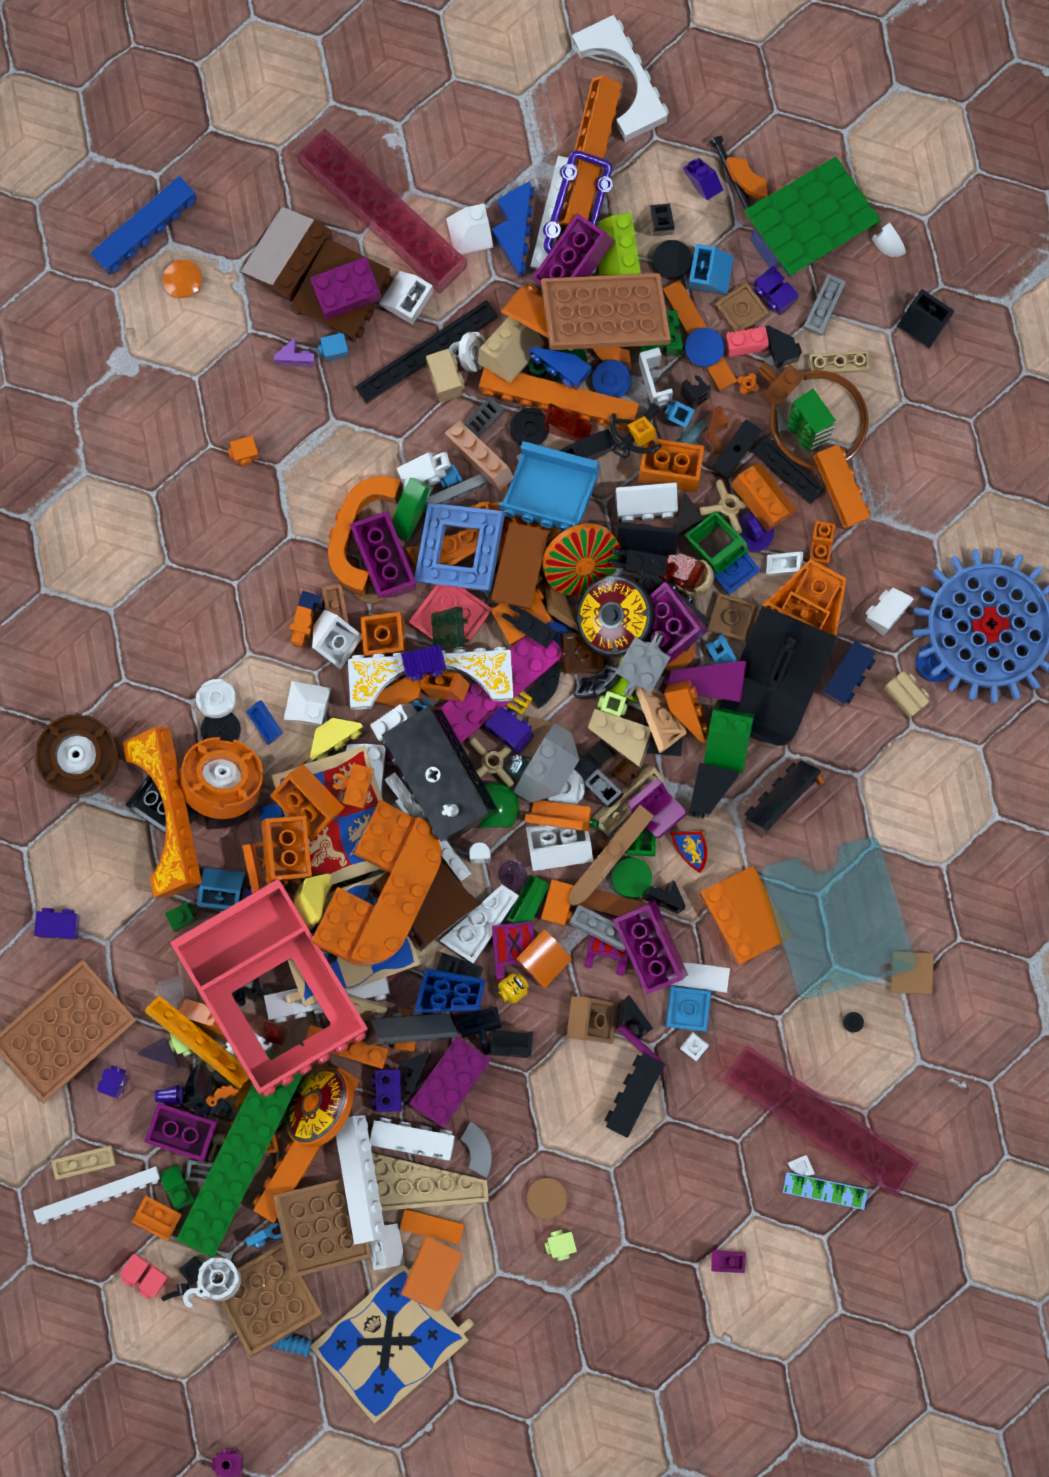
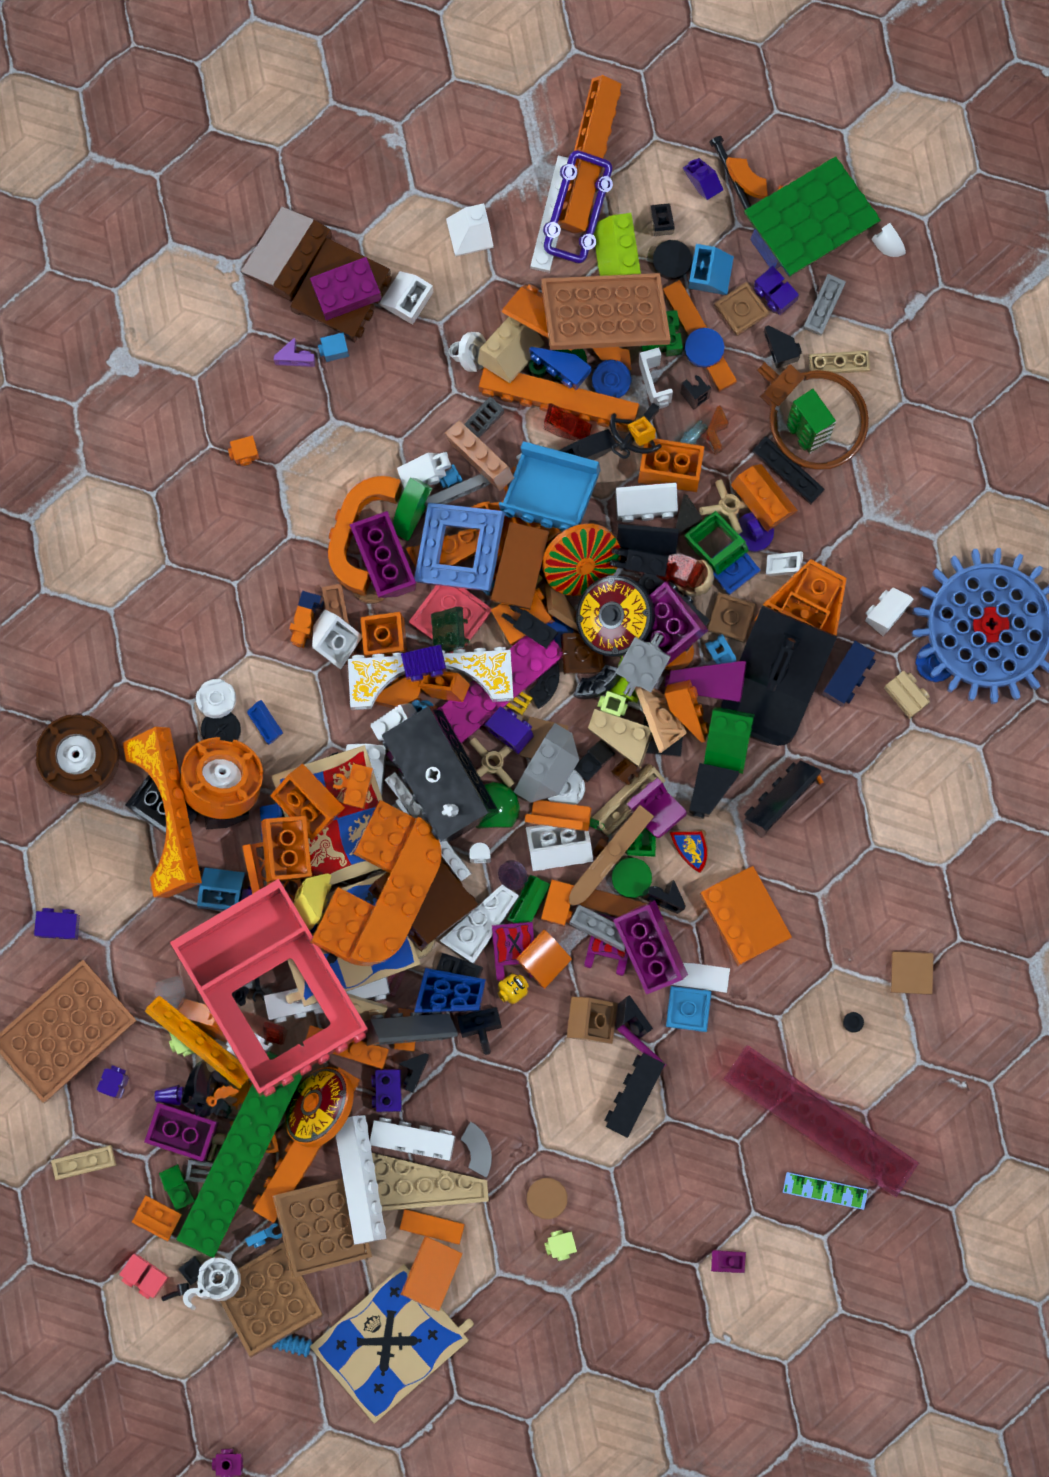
white piece [33,1167,161,1225] -> none
blue brick [91,176,197,275] -> none
clear purple slope [137,1038,180,1068] -> none
orange dish [163,260,202,298] -> none
green bracket [165,901,197,932] -> none
white slope [284,681,331,727] -> none
clear pink brick [297,128,467,294] -> none
light yellow slope [310,718,364,762] -> none
black tile [355,300,498,404] -> none
white panel [369,1223,405,1270] -> none
magenta brick [409,1036,491,1128] -> none
tan brick [426,348,465,403] -> none
black panel [490,1031,533,1058] -> none
blue slope [492,181,535,278] -> none
clear light blue tile [504,755,529,781] -> none
black tile [510,408,549,446] -> none
magenta slope [531,213,615,286] -> none
white arch [572,15,669,142] -> none
slope [583,769,623,808] -> none
dark azure brick [664,400,695,428] -> none
white tile [680,1032,709,1061] -> none
black tile [711,419,762,479] -> none
coral brick [725,326,769,357] -> none
orange plate [737,373,759,395] -> none
clear light blue door [762,838,916,999] -> none
white tile [787,1155,815,1176] -> none
orange slope [809,521,835,566] -> none
orange brick [813,444,871,530] -> none
black slope [897,289,955,349] -> none

